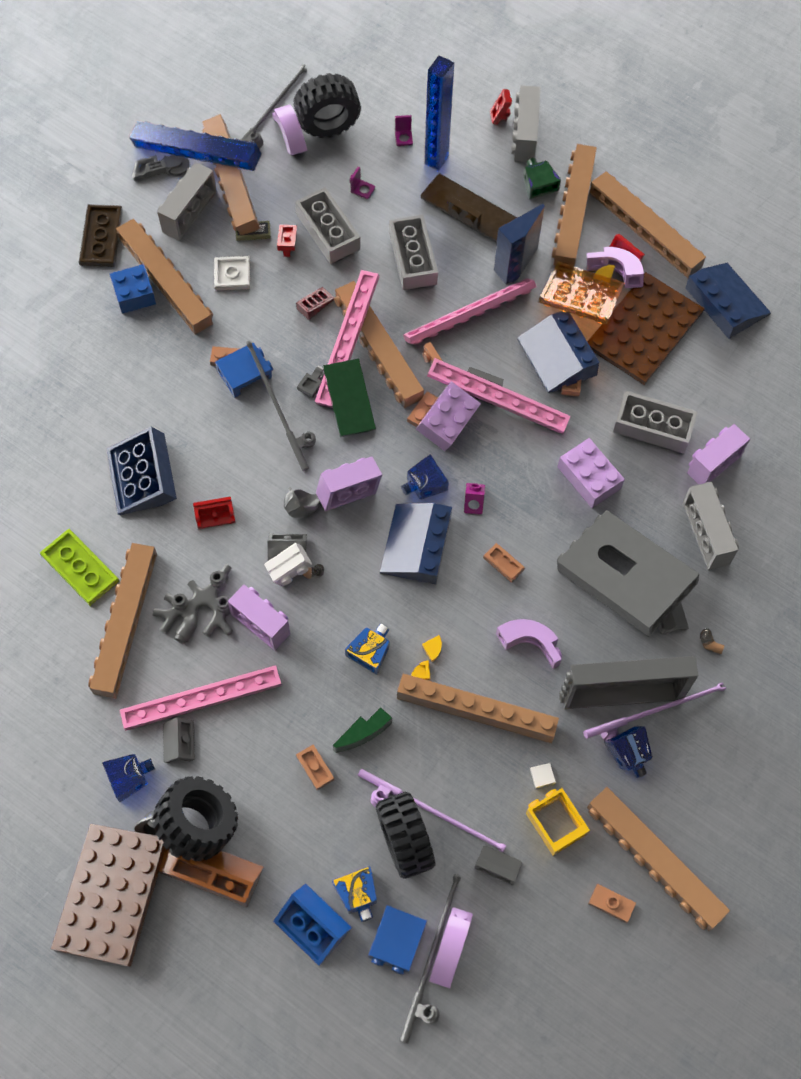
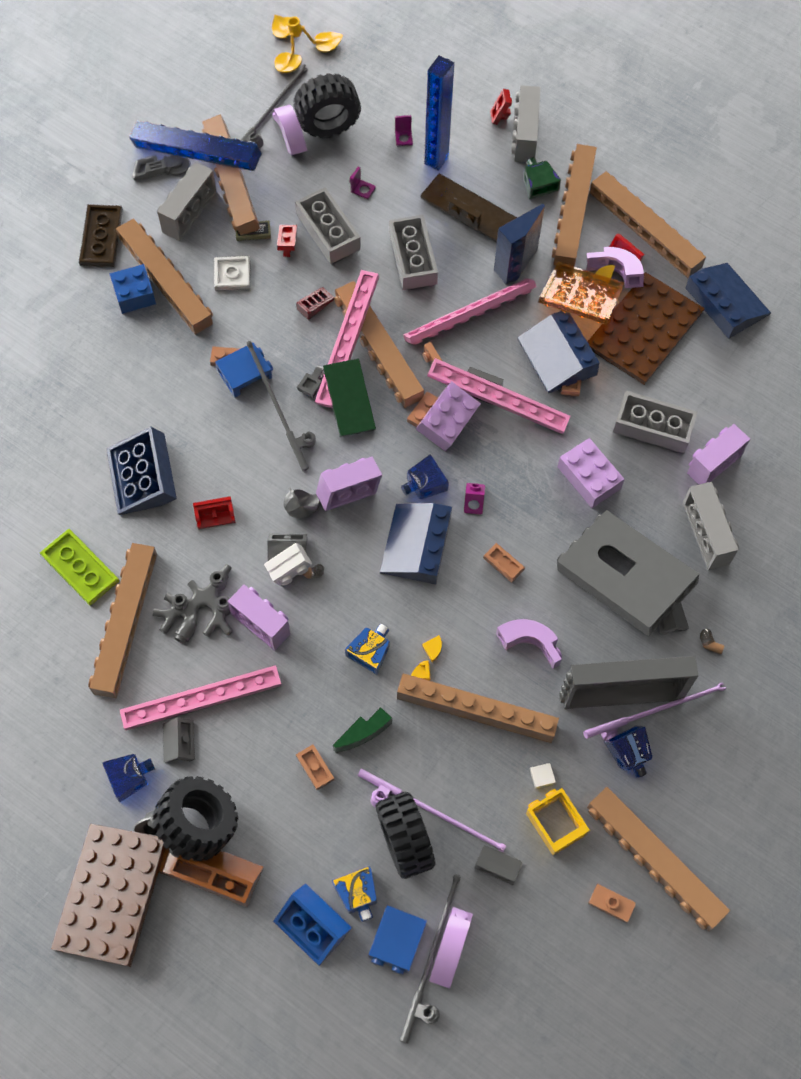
none -> yellow plant [272,14,343,73]

